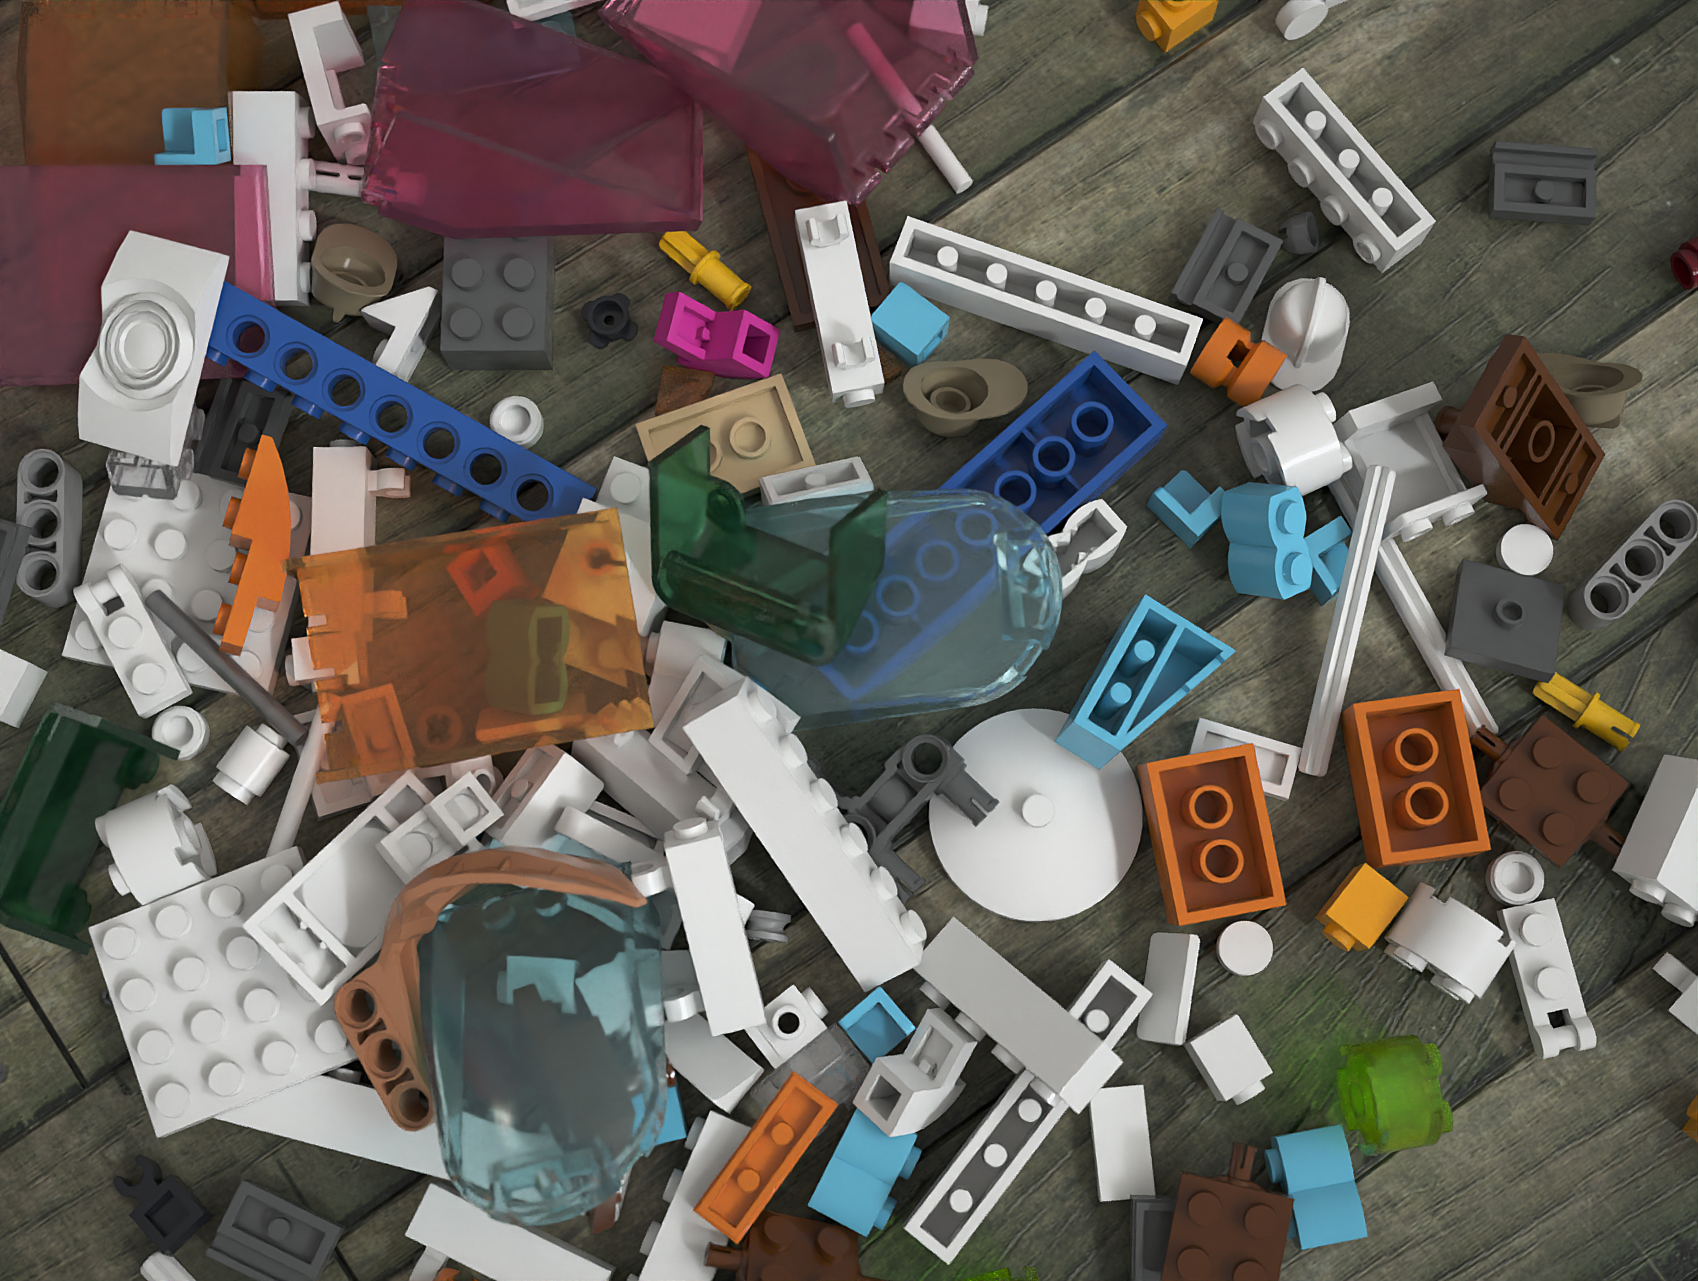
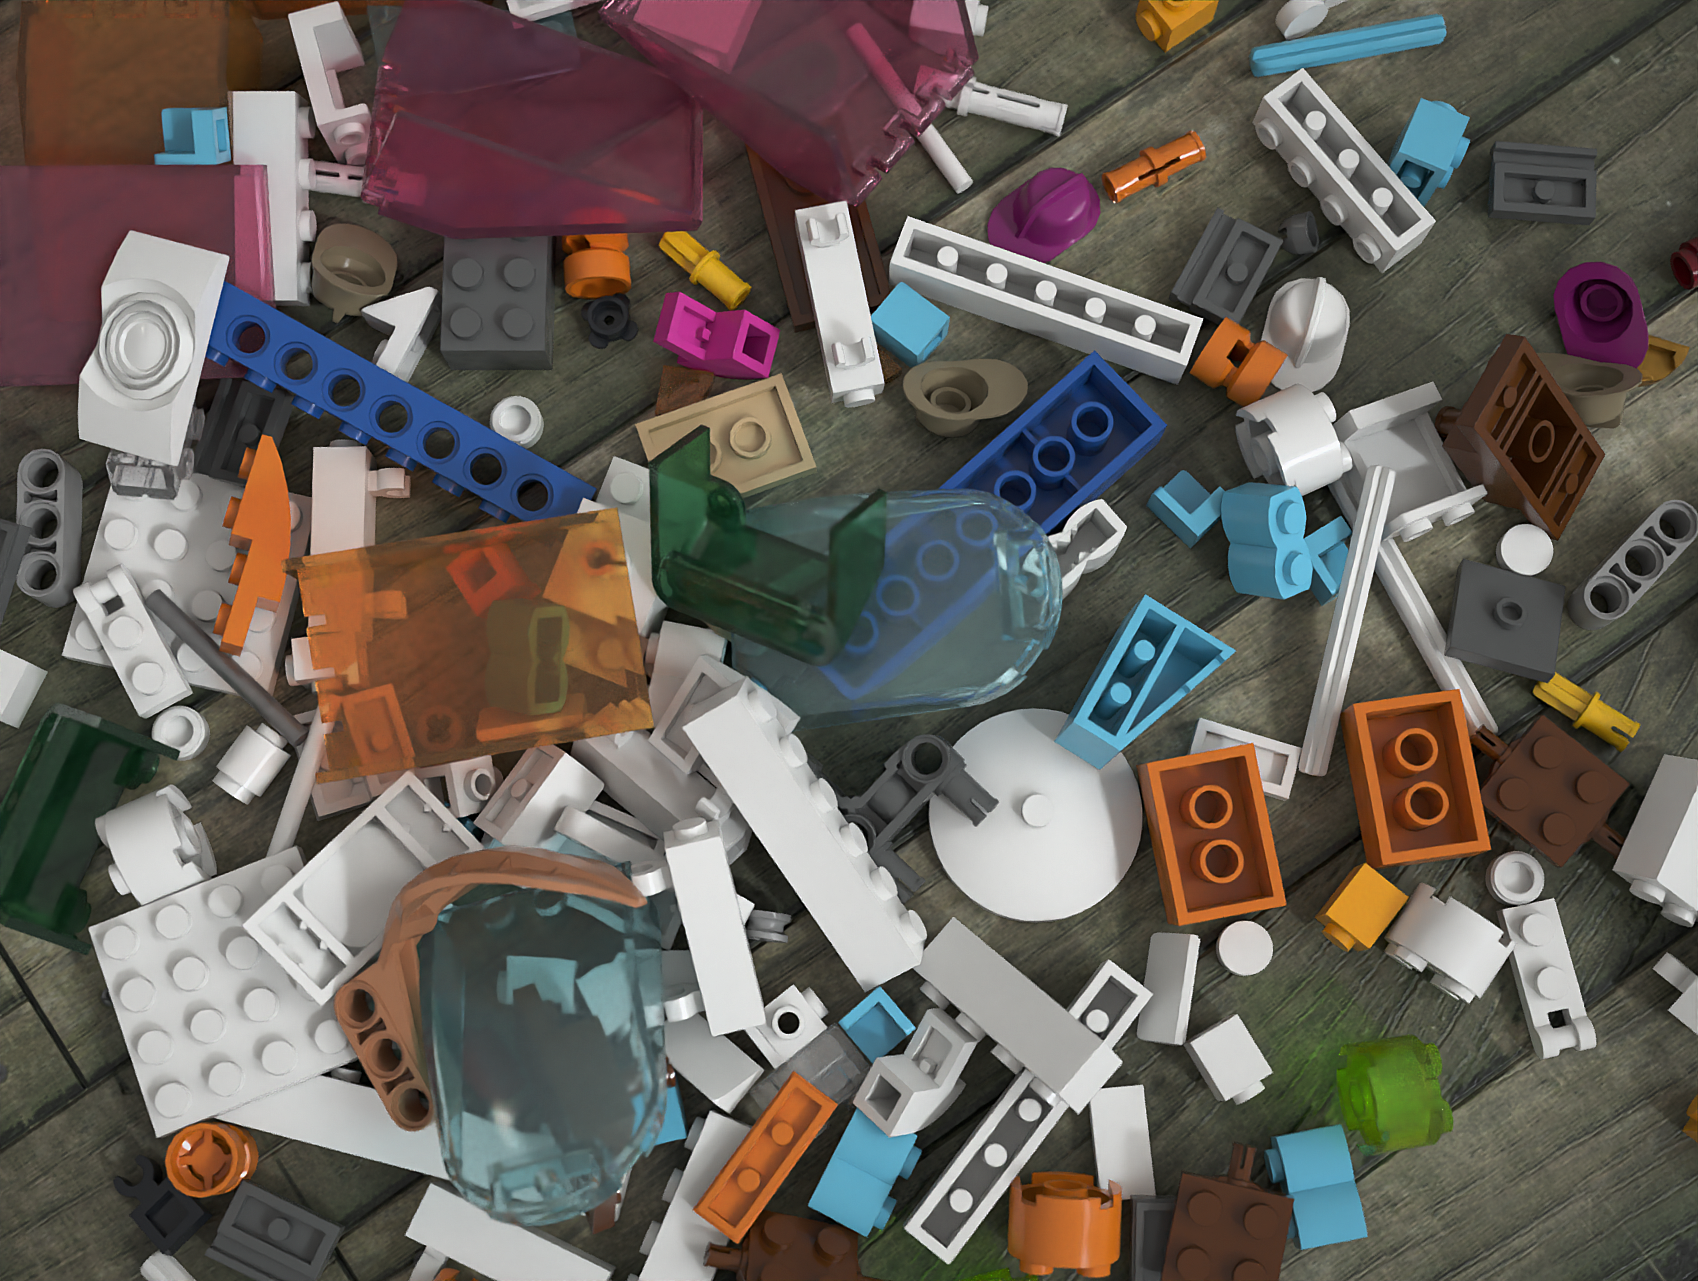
white slope [374,771,504,885] -> none
white slope [759,456,874,513] -> none
none -> orange wheel [165,1121,259,1198]
none -> orange wheel [561,208,632,300]
none -> white pin [914,67,1068,137]
none -> magenta piece [987,168,1101,264]
none -> orange brick [1007,1171,1122,1278]
none -> orange pin [1101,130,1206,203]
none -> medium azure axle [1249,14,1446,77]
none -> medium azure brick [1387,98,1470,207]
none -> magenta piece [1553,261,1649,368]
none -> pearl gold tile [1637,335,1690,387]

